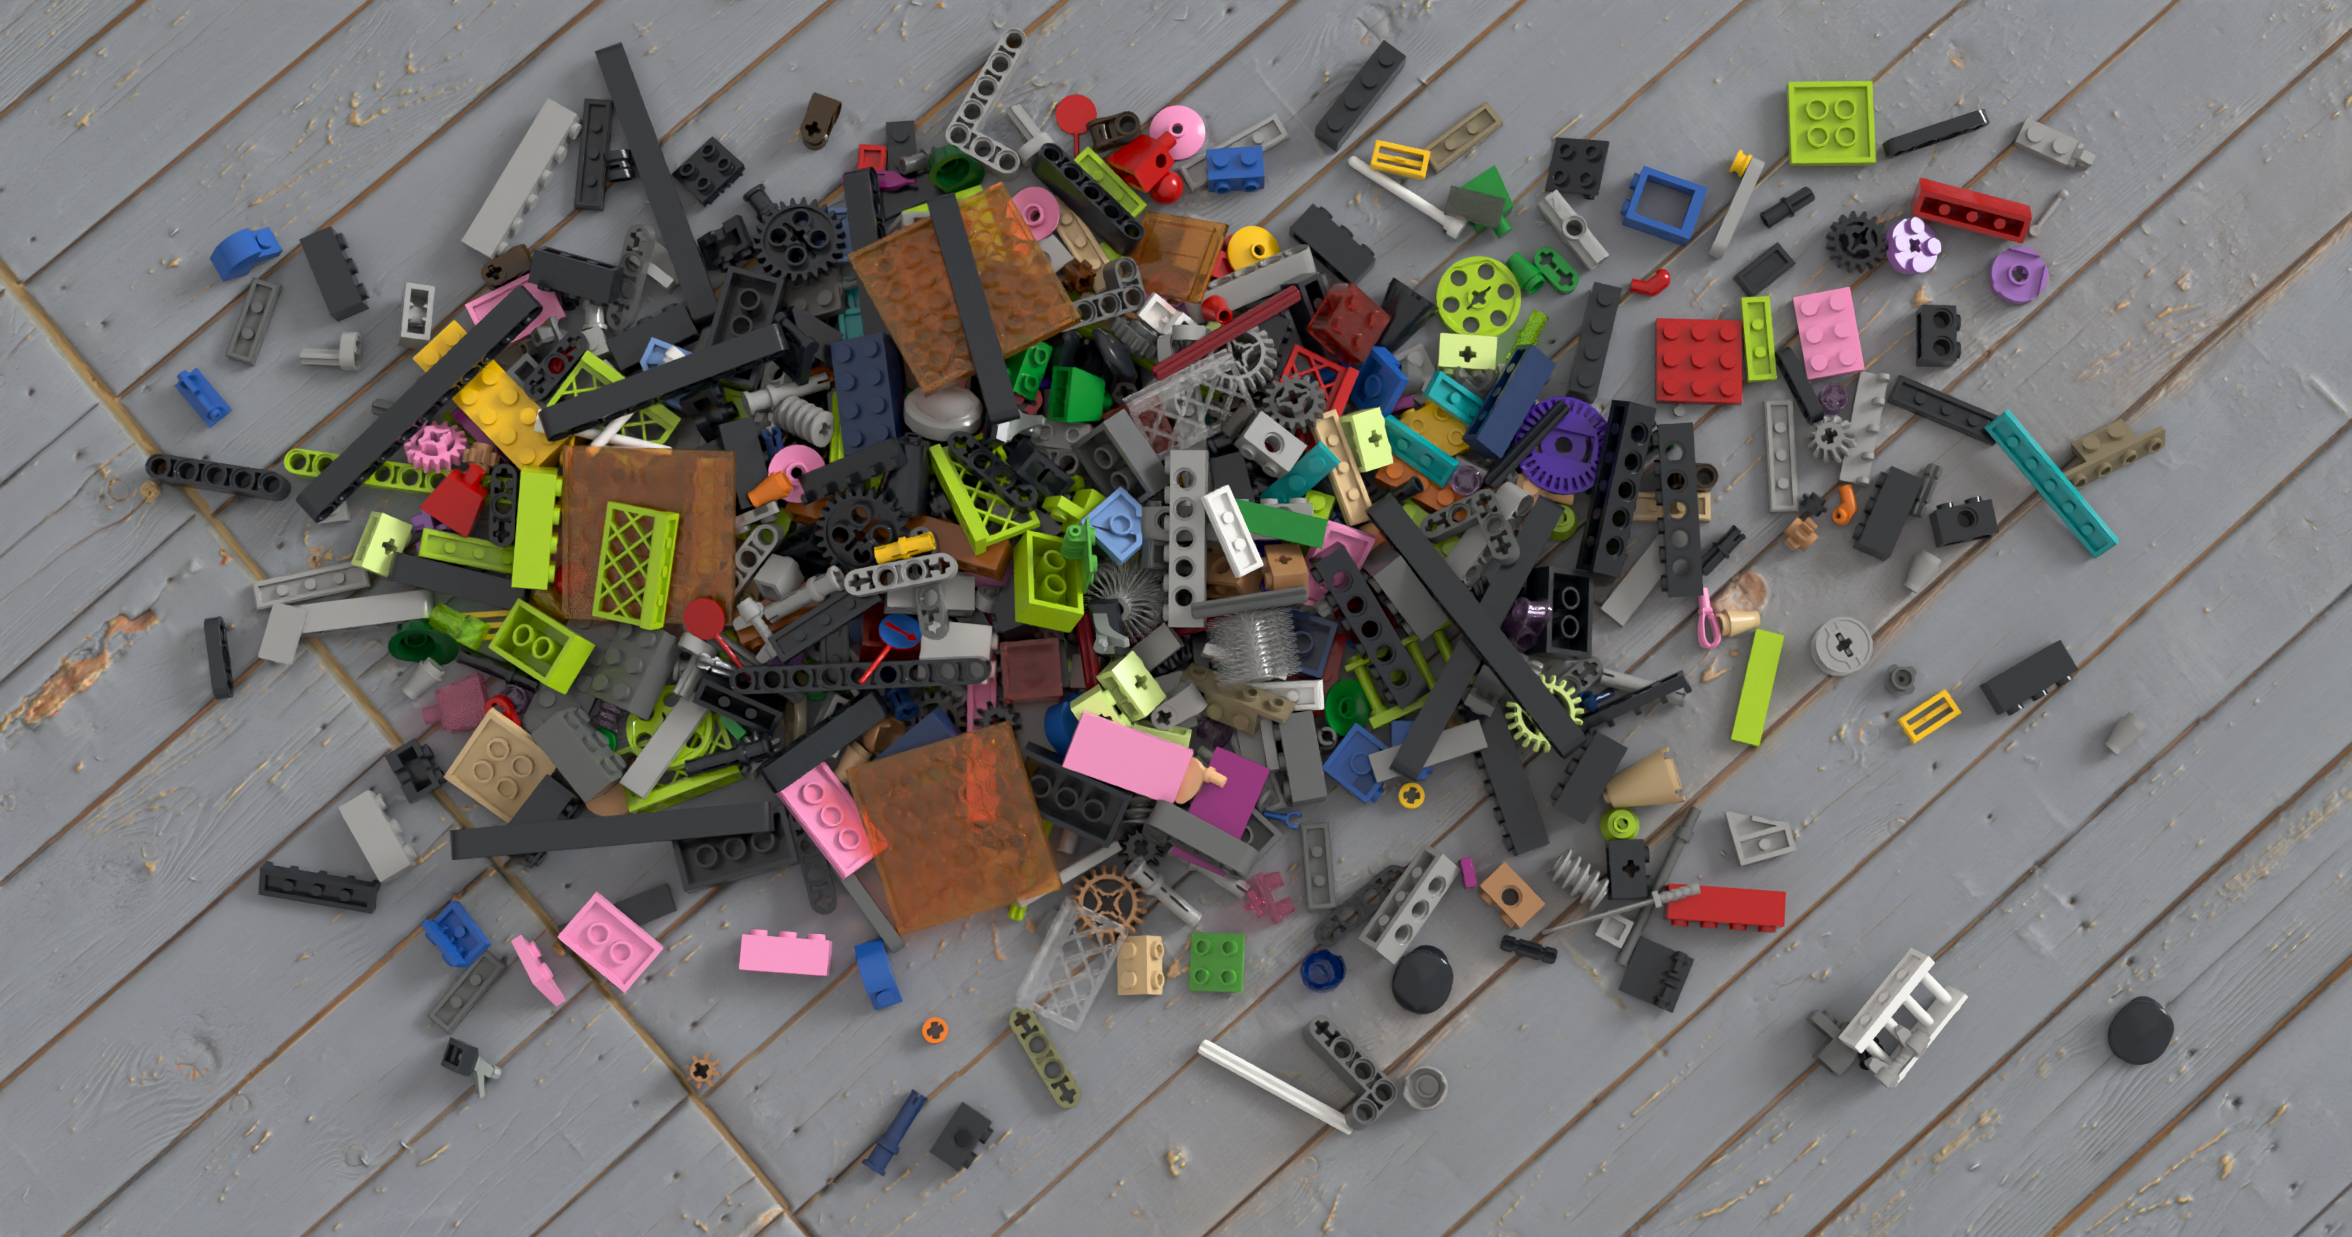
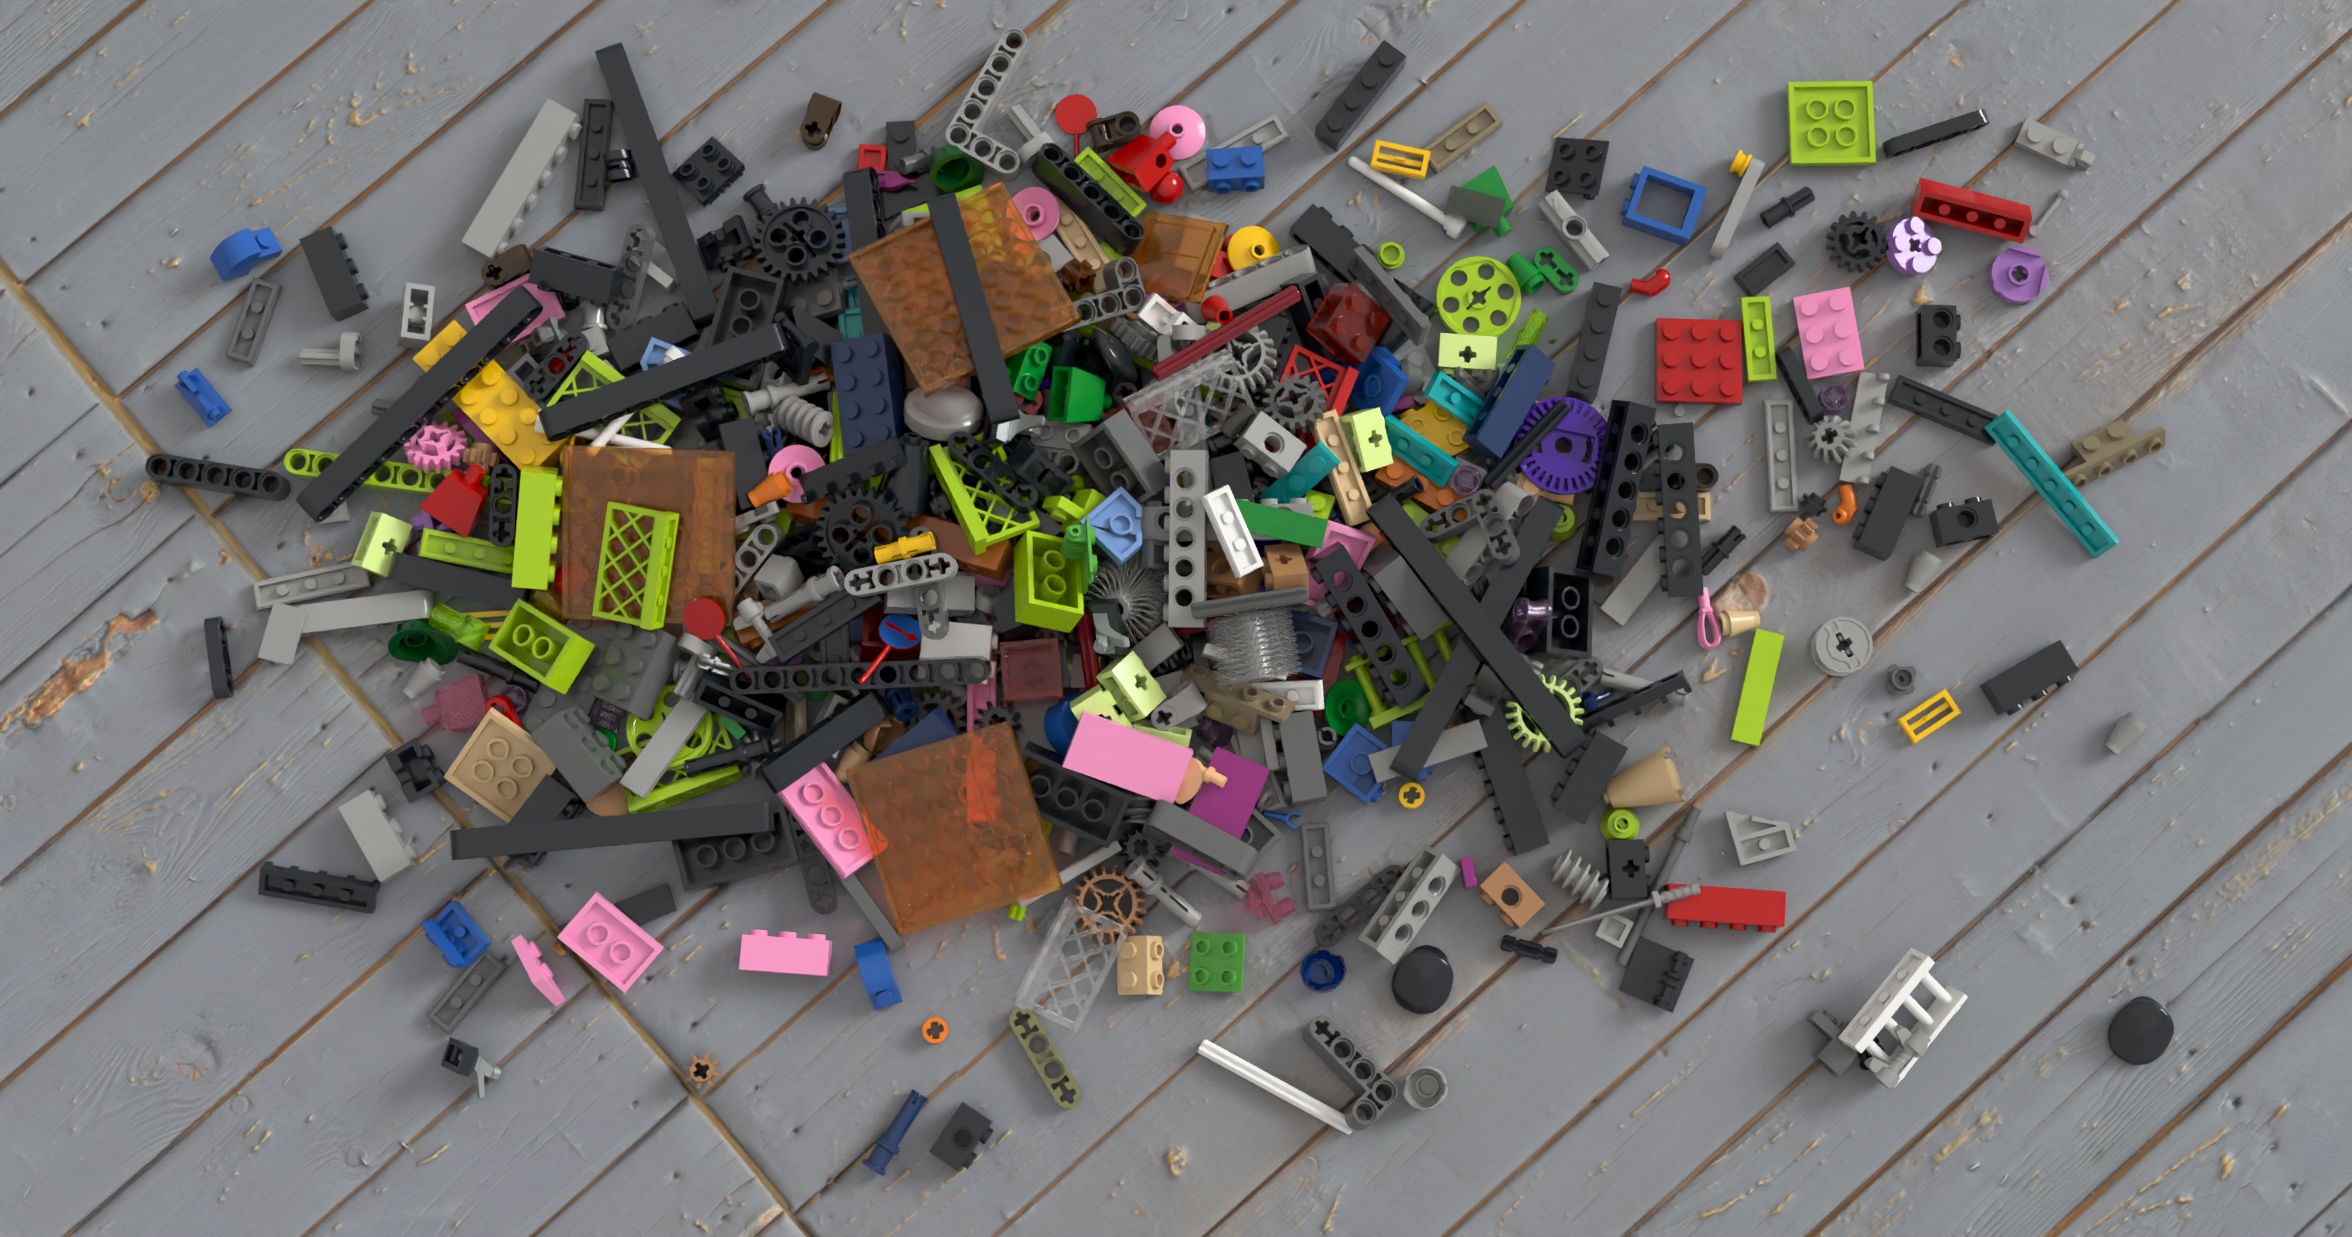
none -> dark grey plate [1348,245,1431,346]
none -> lime plate [1376,242,1405,270]

